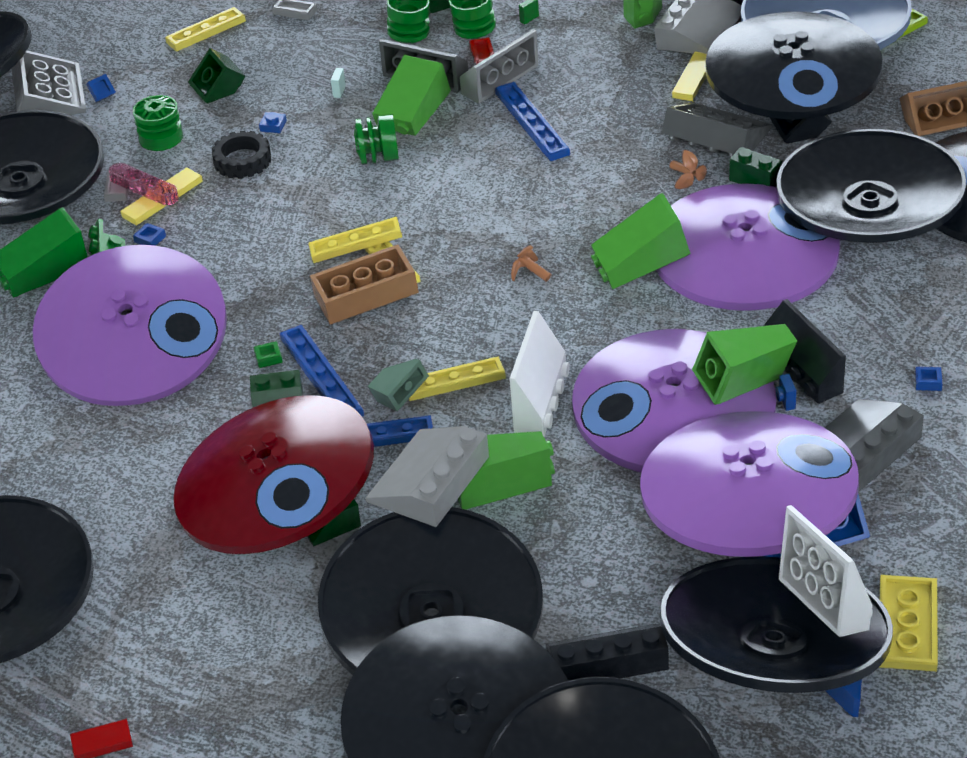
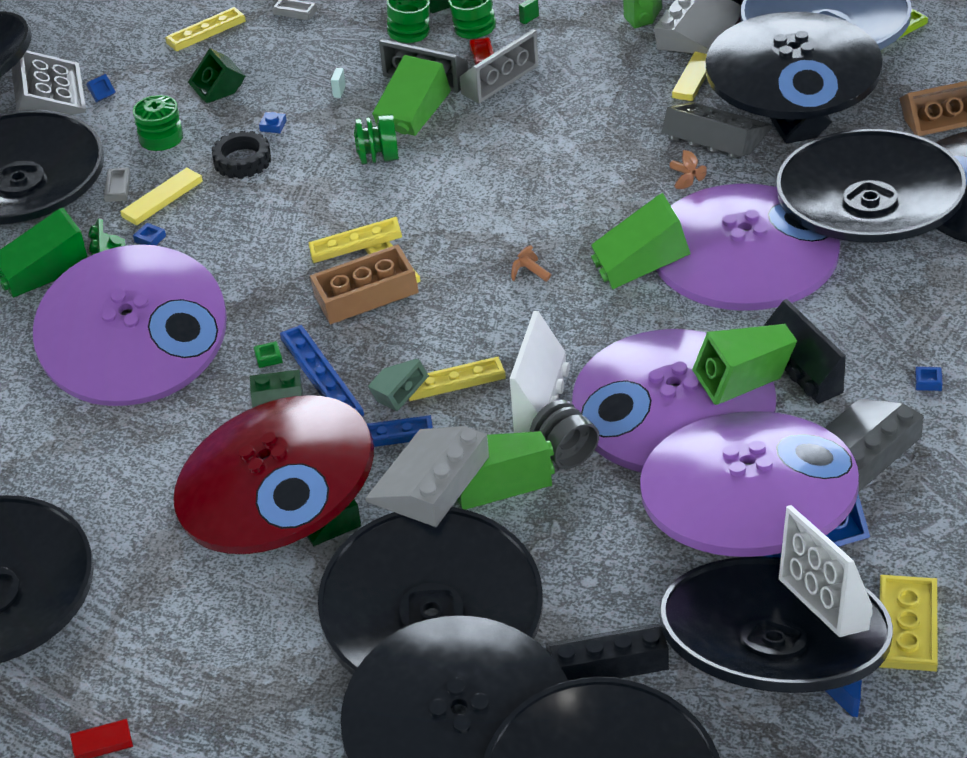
clear pink beam [108,163,179,205] -> none
blue tile [495,82,570,161] -> none
dark green slope [729,147,783,187] -> none
blue plate [775,374,796,411] -> none
none -> dark grey wheel [530,399,599,469]

